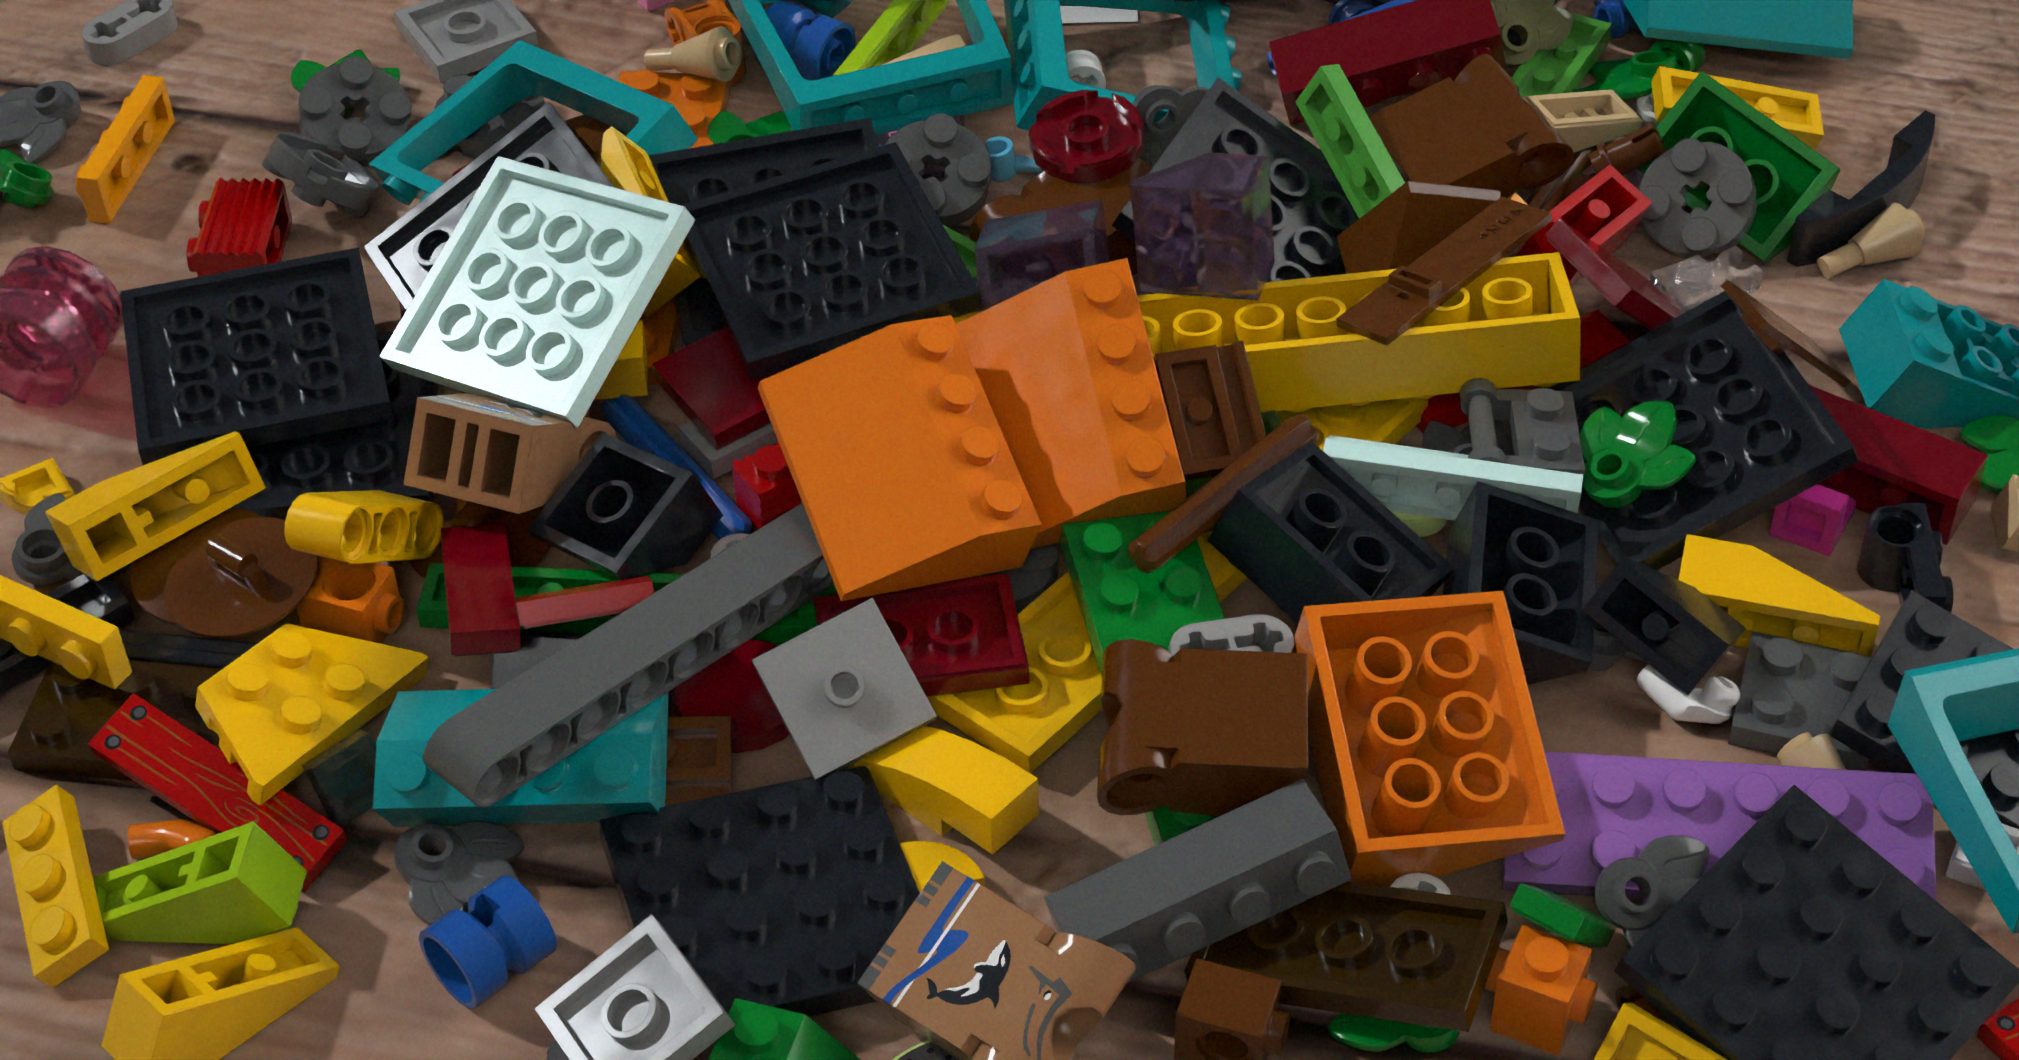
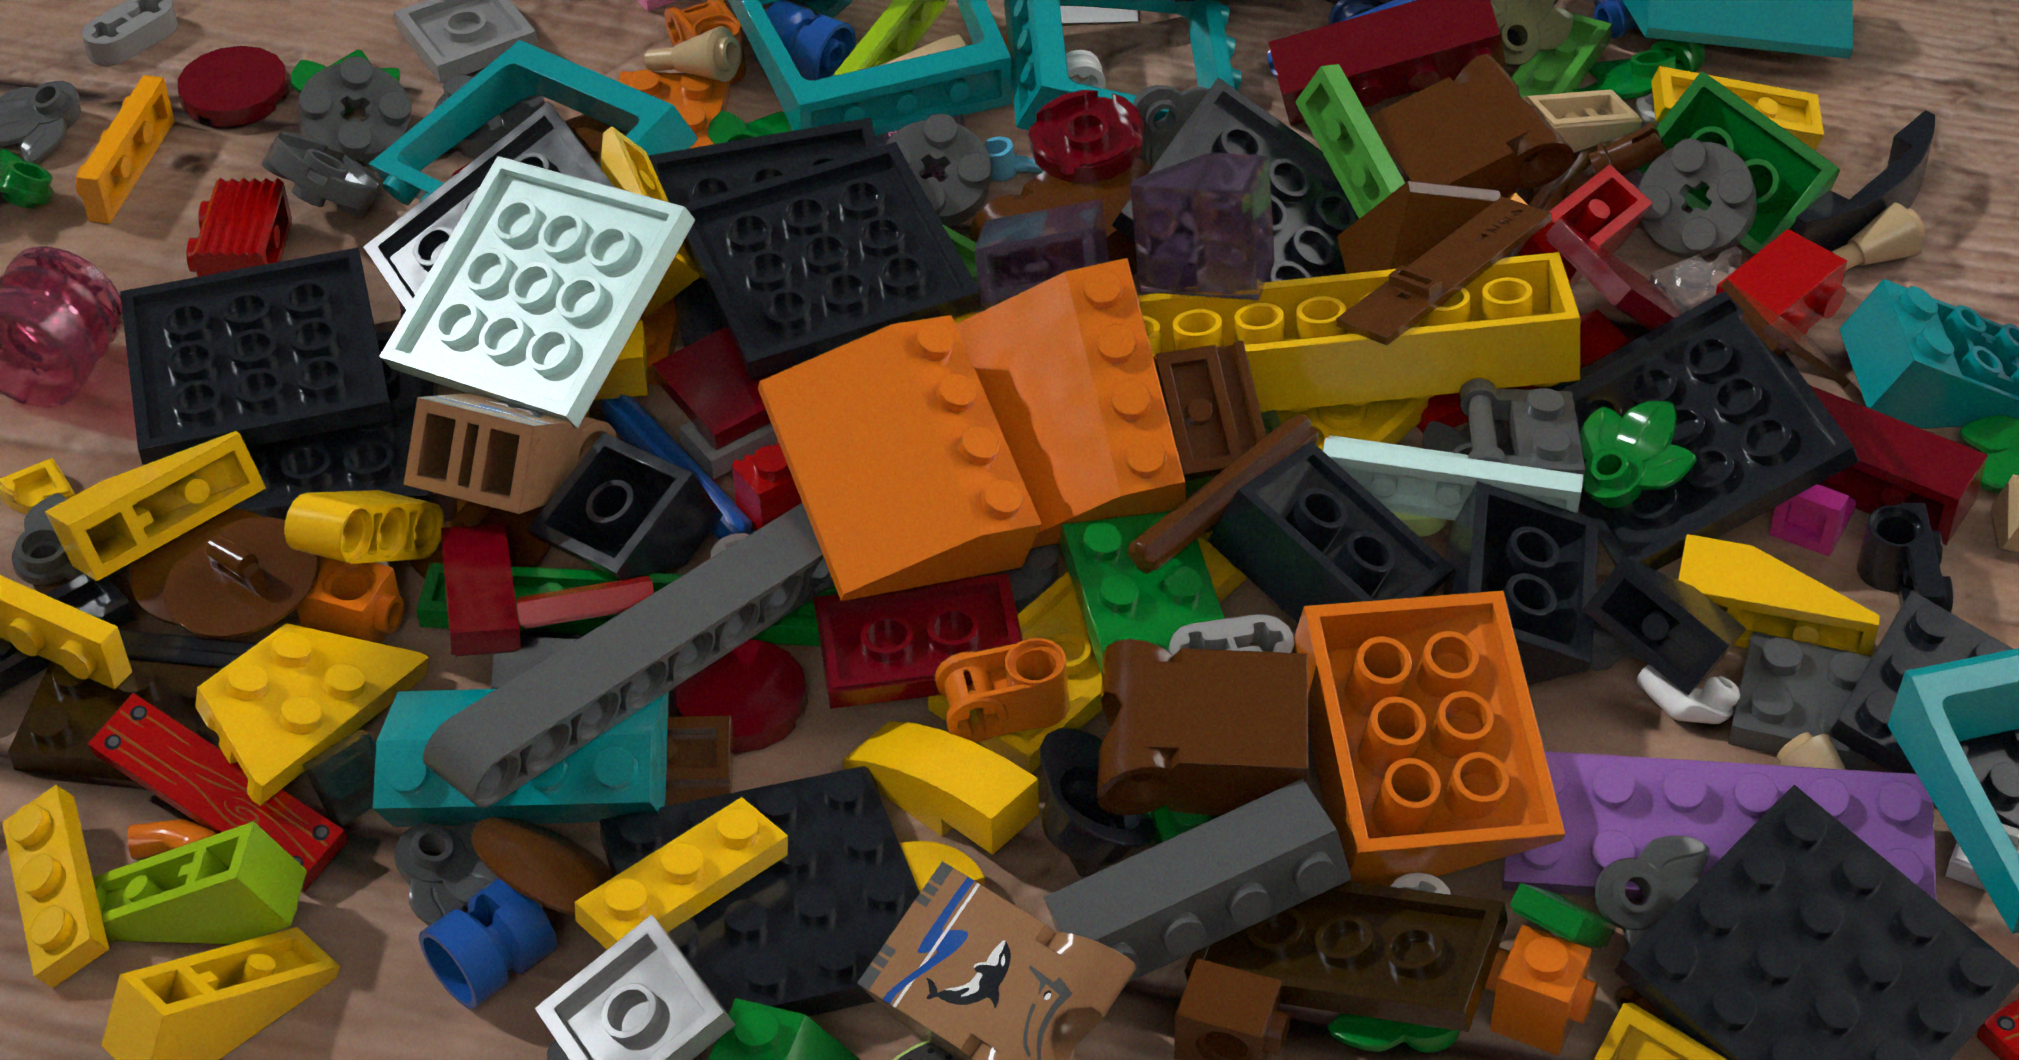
light grey plate [752,598,937,781] -> none
none -> dark red tile [178,46,289,127]
none -> reddish brown shield [471,817,613,921]
none -> yellow plate [575,797,788,950]
none -> orange piece [935,638,1070,742]
none -> black piece [1039,728,1156,877]
none -> red brick [1715,229,1847,335]

